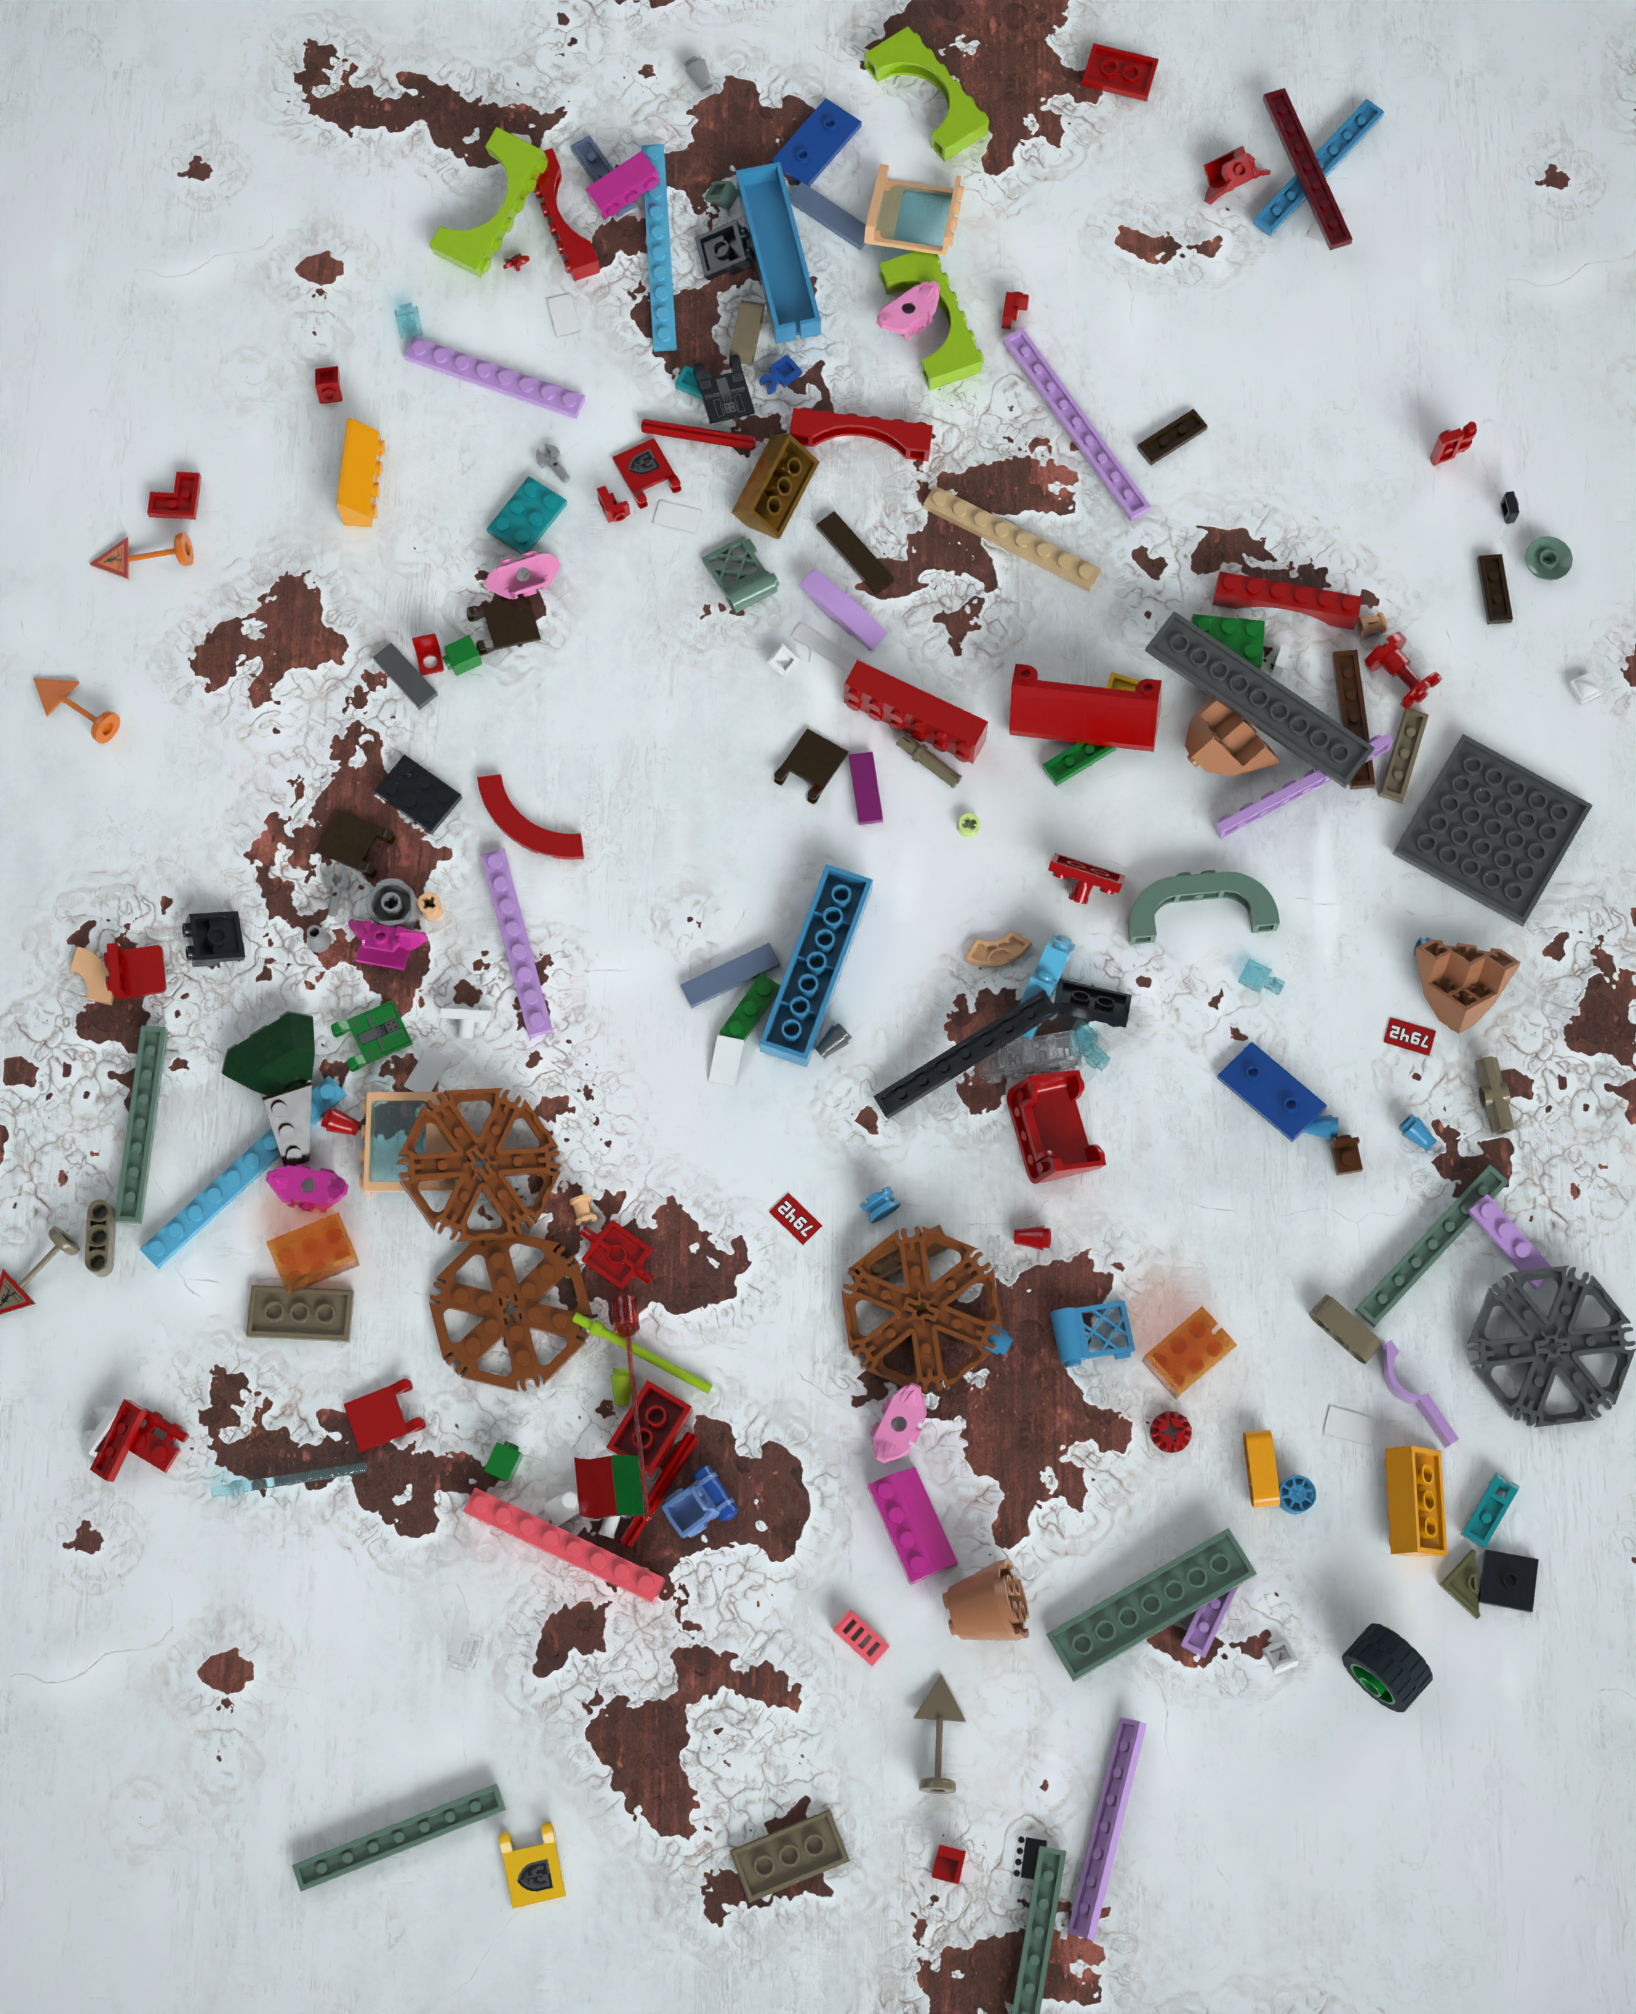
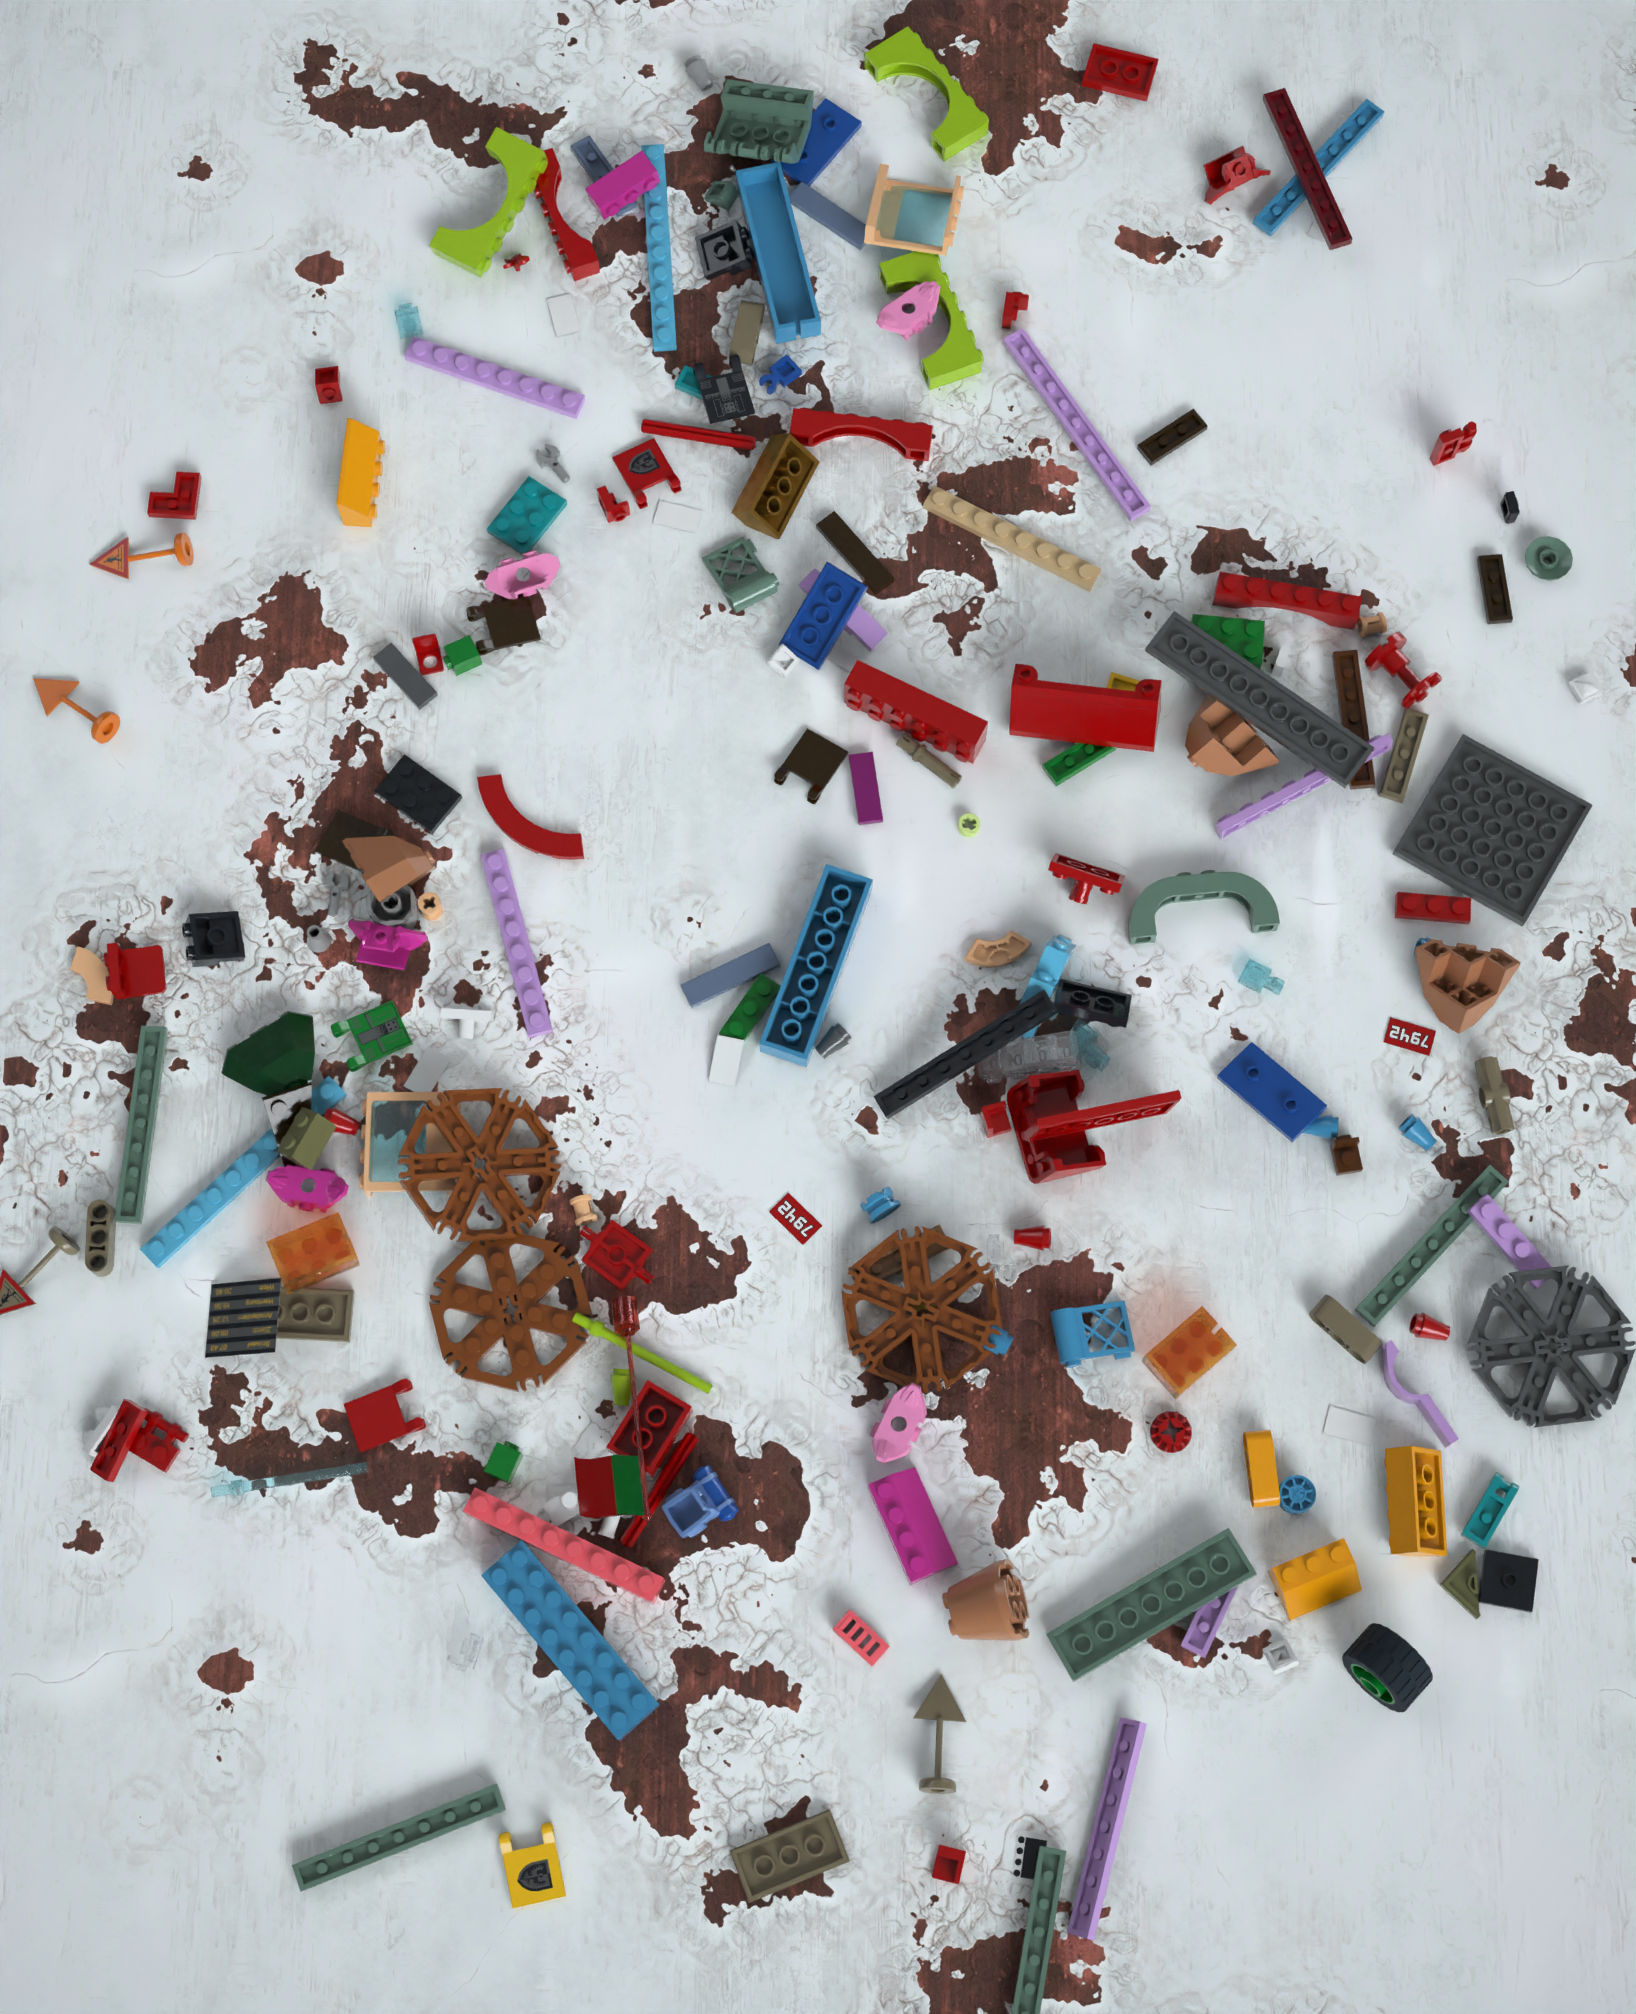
none -> sticker [205,1278,281,1358]
none -> olive brick [276,1107,337,1170]
none -> nougat brick [342,836,436,902]
none -> dark azure brick [481,1540,660,1741]
none -> sand green slope [704,79,814,164]
none -> blue plate [778,562,868,670]
none -> red panel [980,1101,1012,1138]
none -> red tile [1024,1090,1181,1142]
none -> light orange slope [1267,1538,1362,1621]
none -> red plate [1395,892,1471,924]
none -> red cone [1409,1313,1450,1341]

